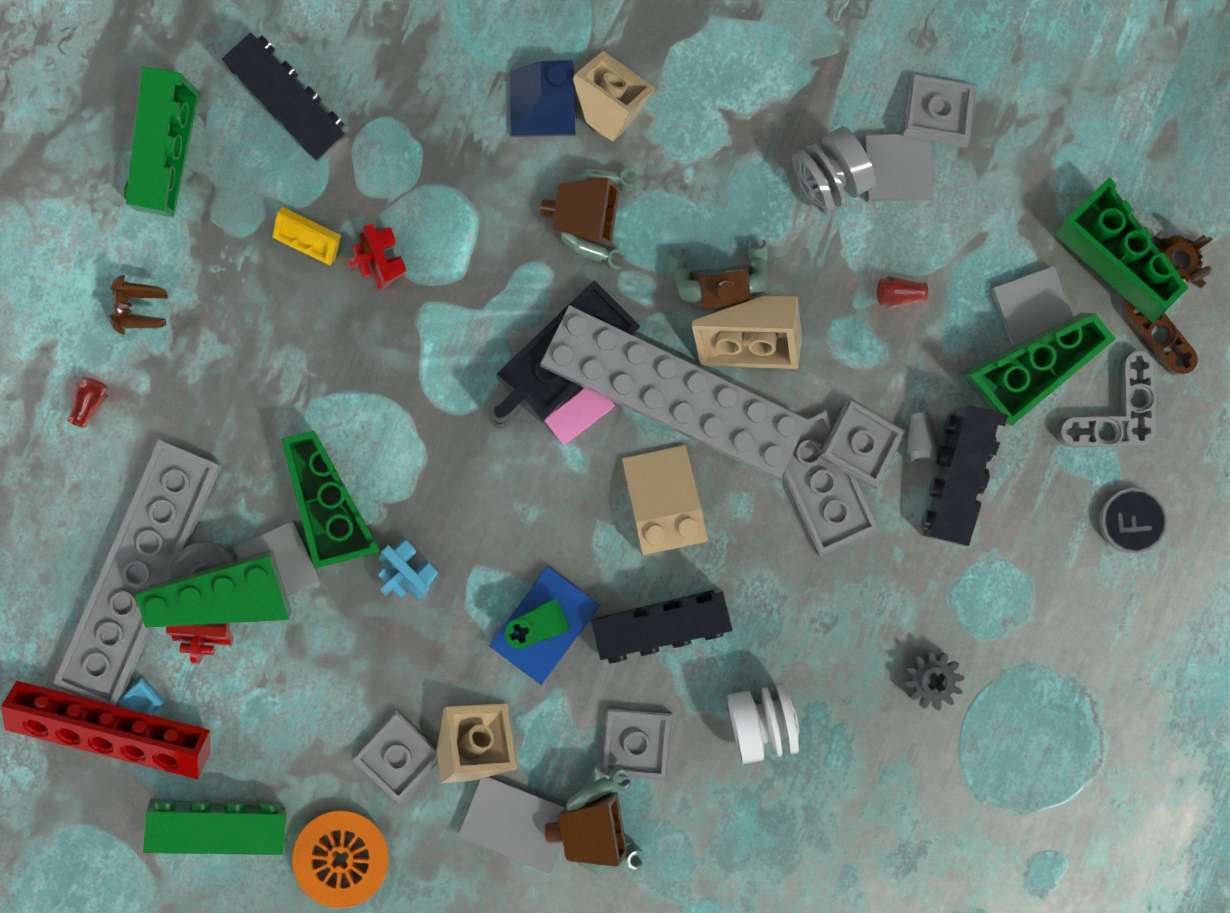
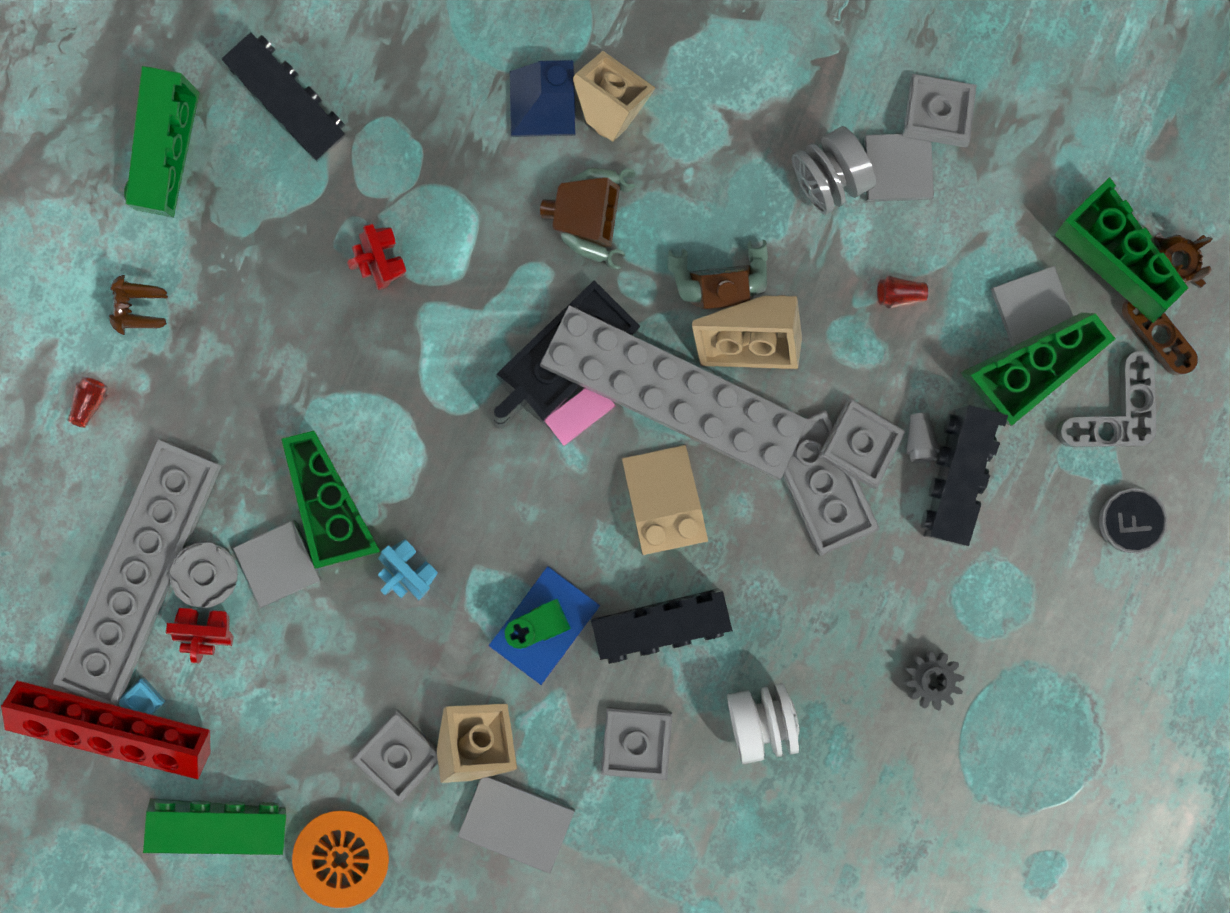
green wedge [135,550,292,628] -> none
yellow plate [272,207,341,266] -> none
reddish brown torso [545,766,643,874] -> none

